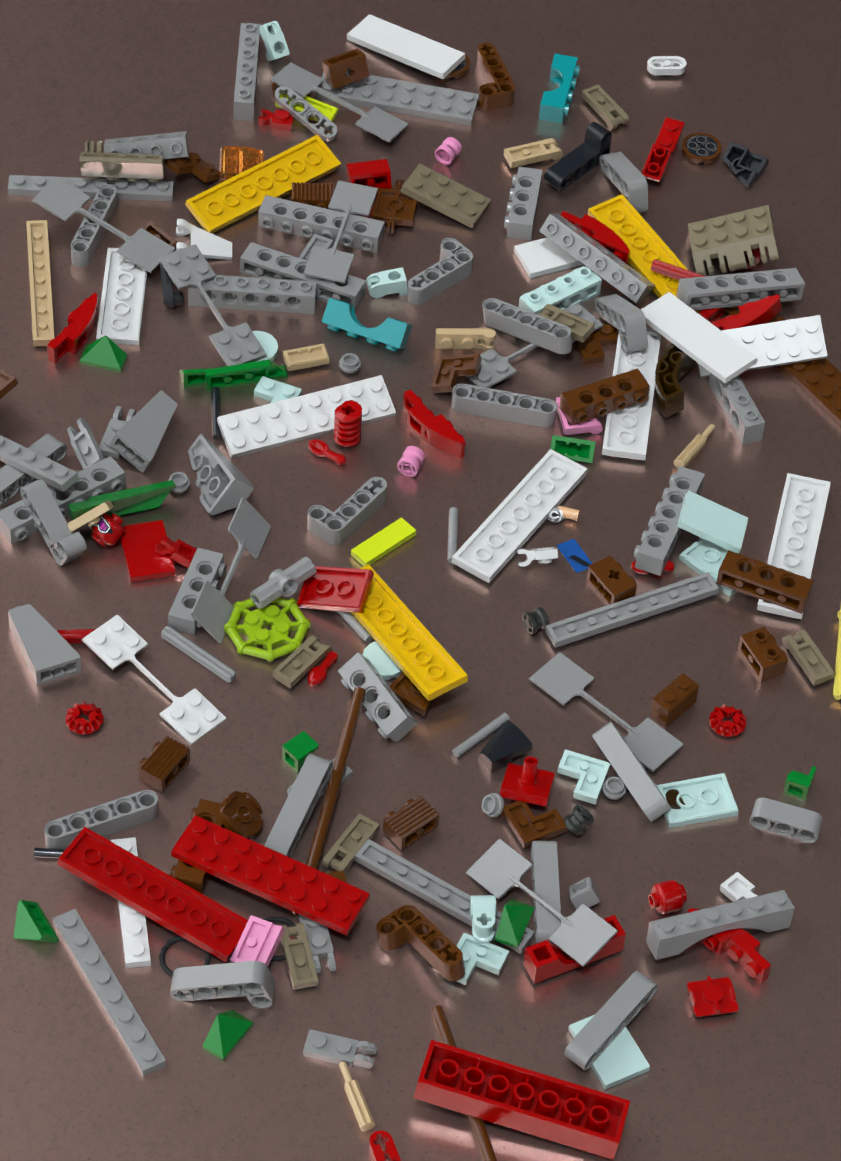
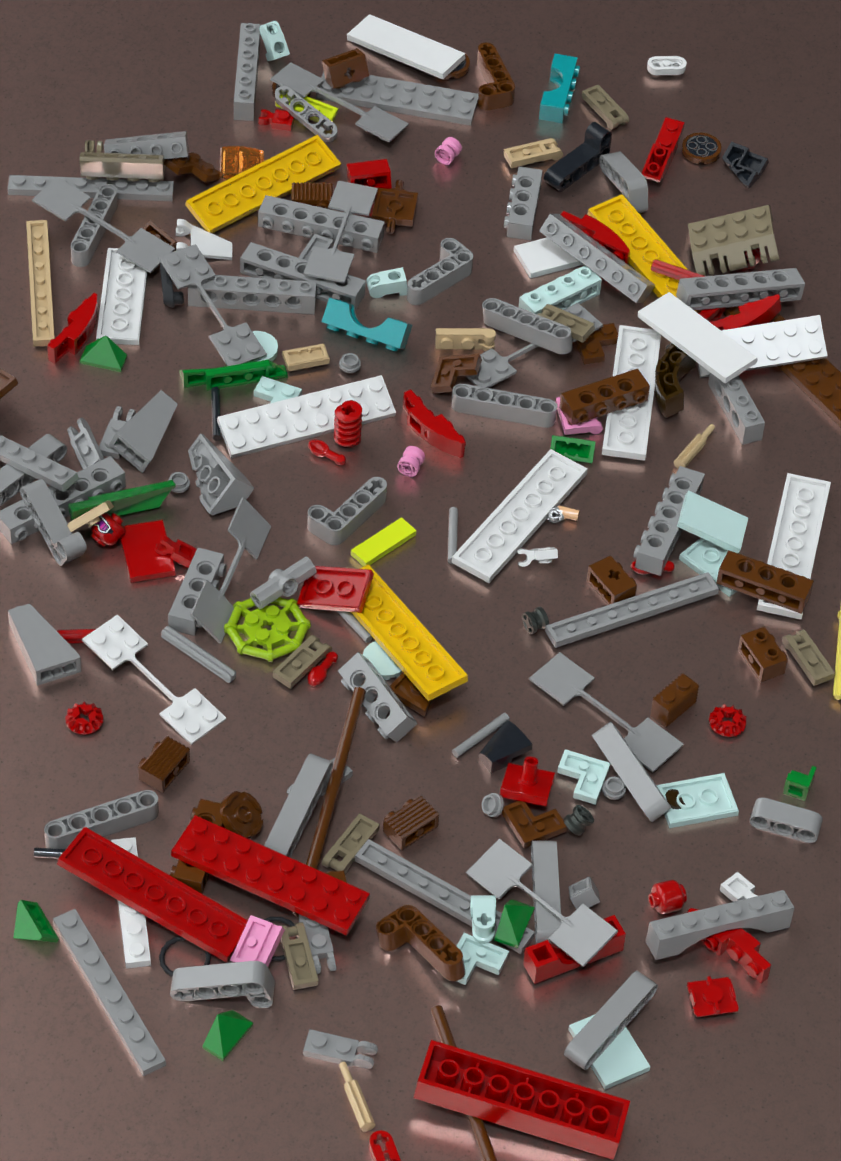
green panel [282,731,319,774] -> none
dark tan plate [400,163,491,229] -> none
blue sticker [557,539,593,573] -> none
light grey beam [595,294,648,353] -> none

